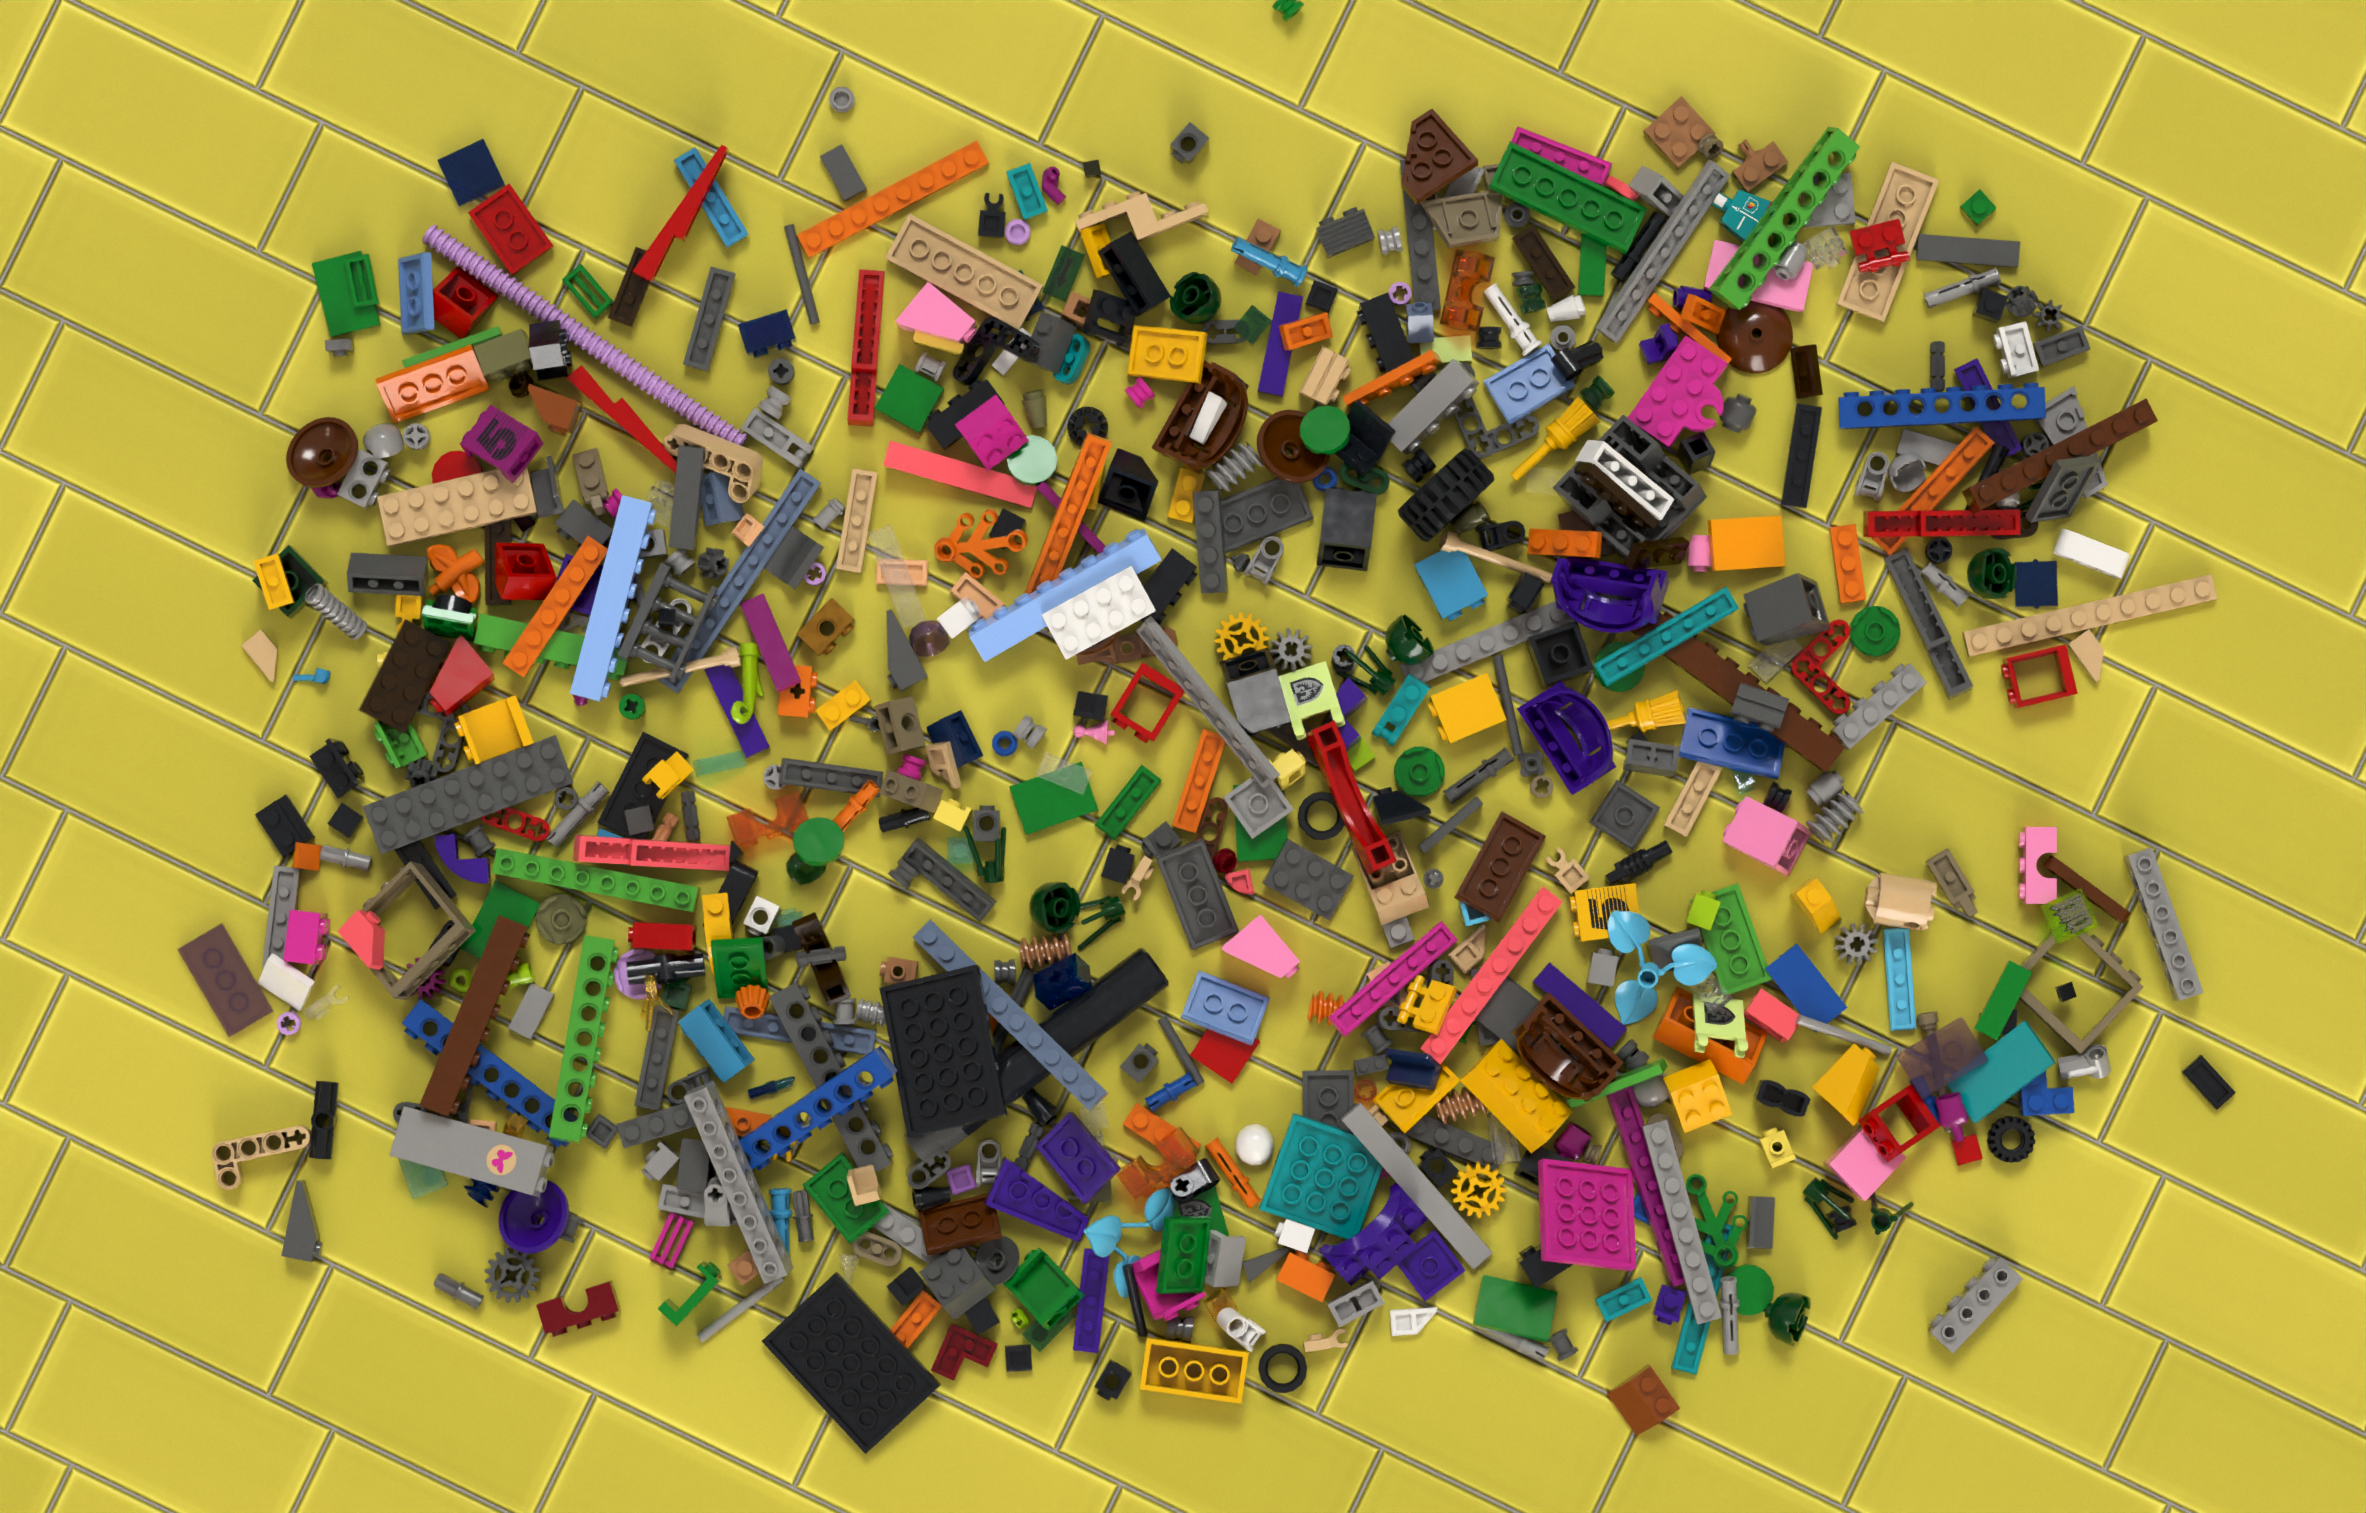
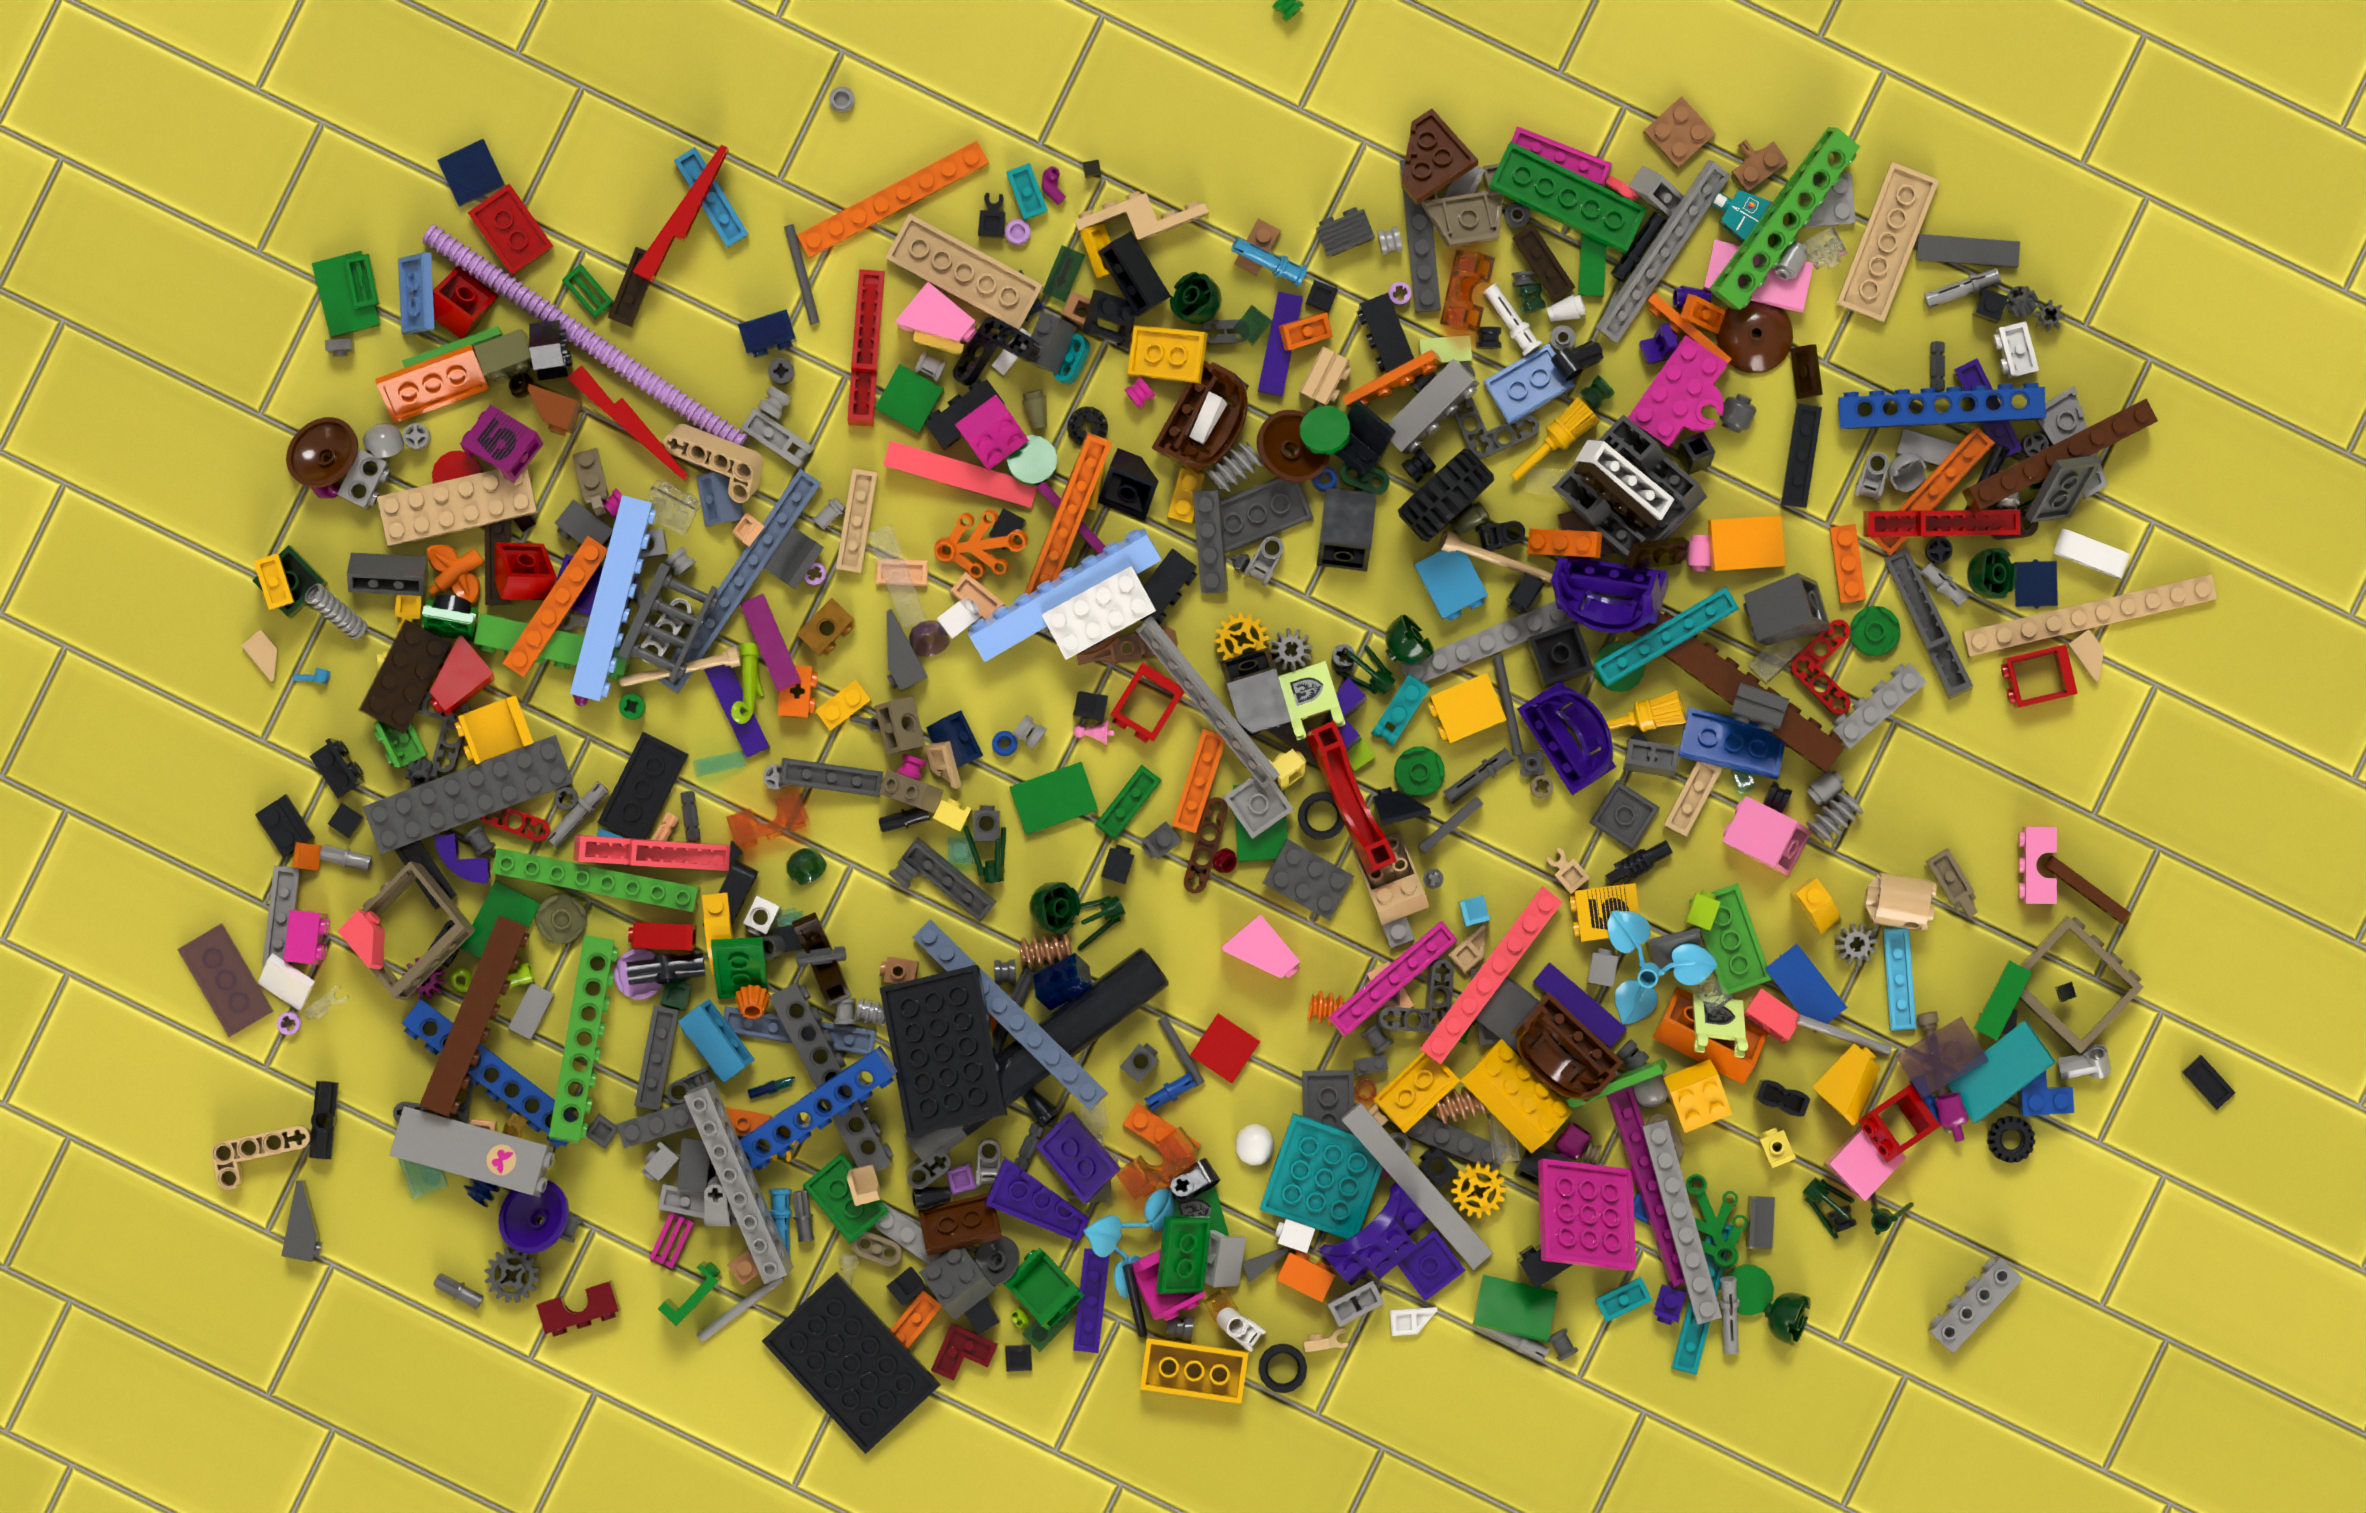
dark grey panel [530,456,564,518] -> none
dark grey tile [624,805,655,836] -> none
clear yellow plant [640,976,675,1031] -> none
yellow piece [642,751,695,799] -> none
black piece [658,608,676,627] -> none
dark grey tile [669,445,706,550] -> none
dark grey plate [683,267,736,372] -> none
dark grey gear [697,547,729,580] -> none
green tile [793,817,844,866] -> none
dark grey tile [820,144,867,201] -> none
orange pin [832,780,880,832] -> none
clear plate [1036,752,1093,795] -> none
black brick [1094,1359,1132,1401] -> none
tan plate [1122,855,1154,901] -> none
dark grey tile [1155,837,1239,950] -> none
dark grey brick [1170,122,1209,164] -> none
medium blue tile [1181,971,1270,1046] -> none
orange pin [1204,1137,1261,1209] -> none
coral tile [1224,869,1255,894] -> none
dark blue panel [1385,1048,1442,1090] -> none
yellow plate [1397,975,1457,1035] -> none
sand blue brick [1406,302,1434,343] -> none
reddish brown plate [1454,811,1546,923] -> none
dark orange slope [1607,1364,1680,1436] -> none
dark tan bush [1698,134,1723,160] -> none
red plate [1849,219,1910,273] -> none
red tile [1951,1134,1983,1166] -> none
green plate [1960,189,1996,226] -> none
dark grey plate [2033,325,2090,368] -> none
piece [2040,888,2098,945] -> none
light grey brick [2123,848,2204,1001] -> none

